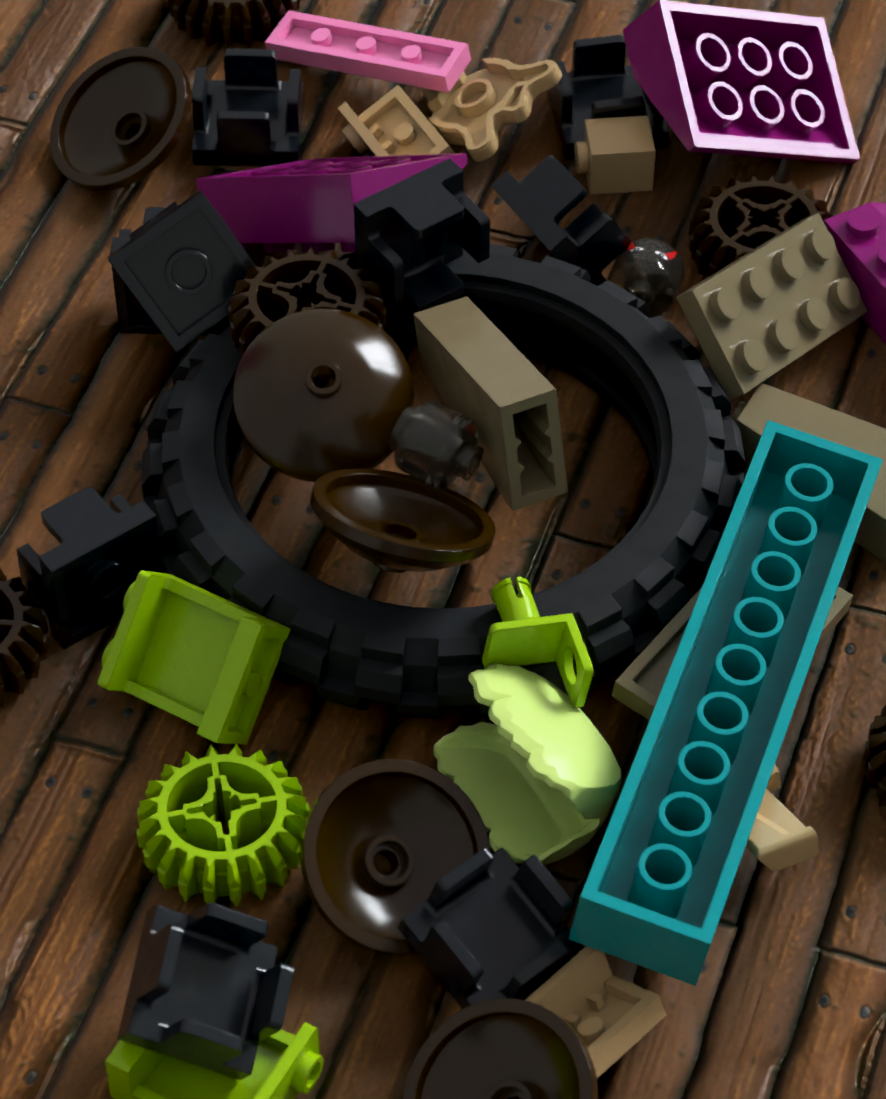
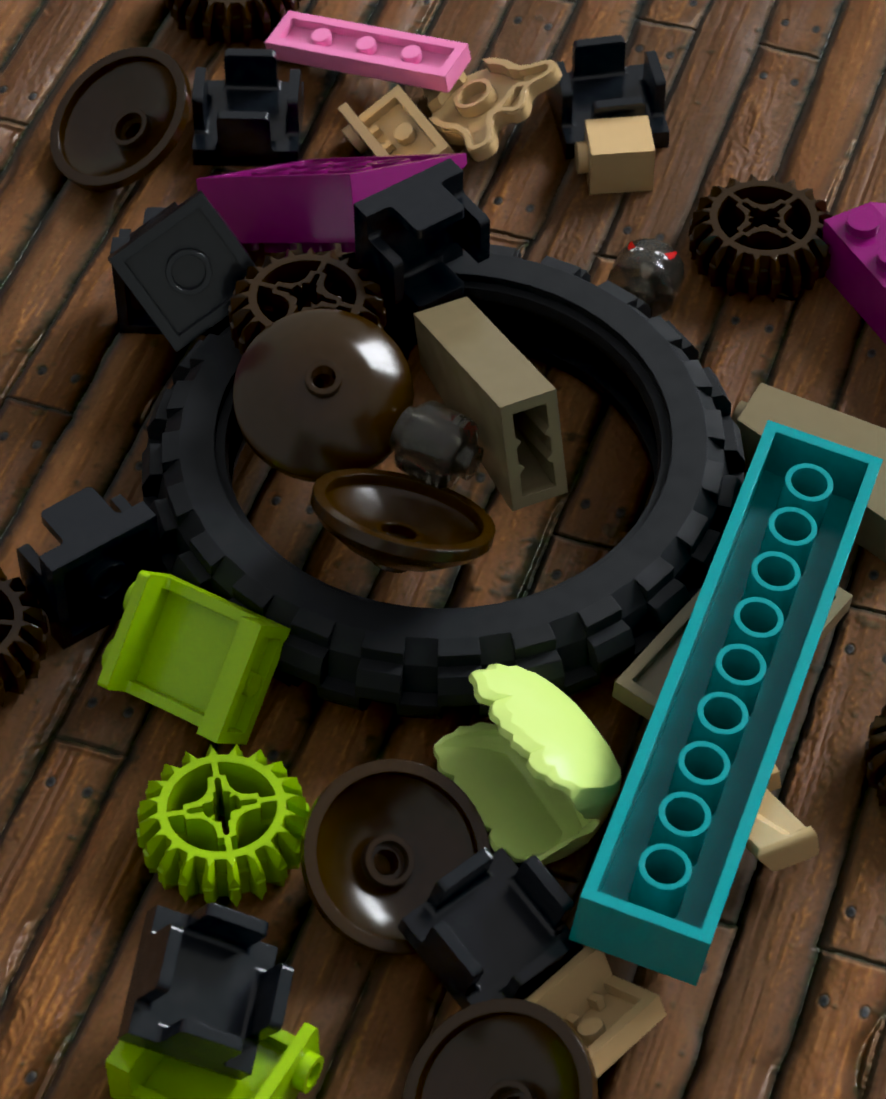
lime bracket [482,577,594,708] -> none
black panel [491,155,631,286] -> none
magenta slope [623,0,860,164] -> none
dark tan plate [676,212,868,400] -> none

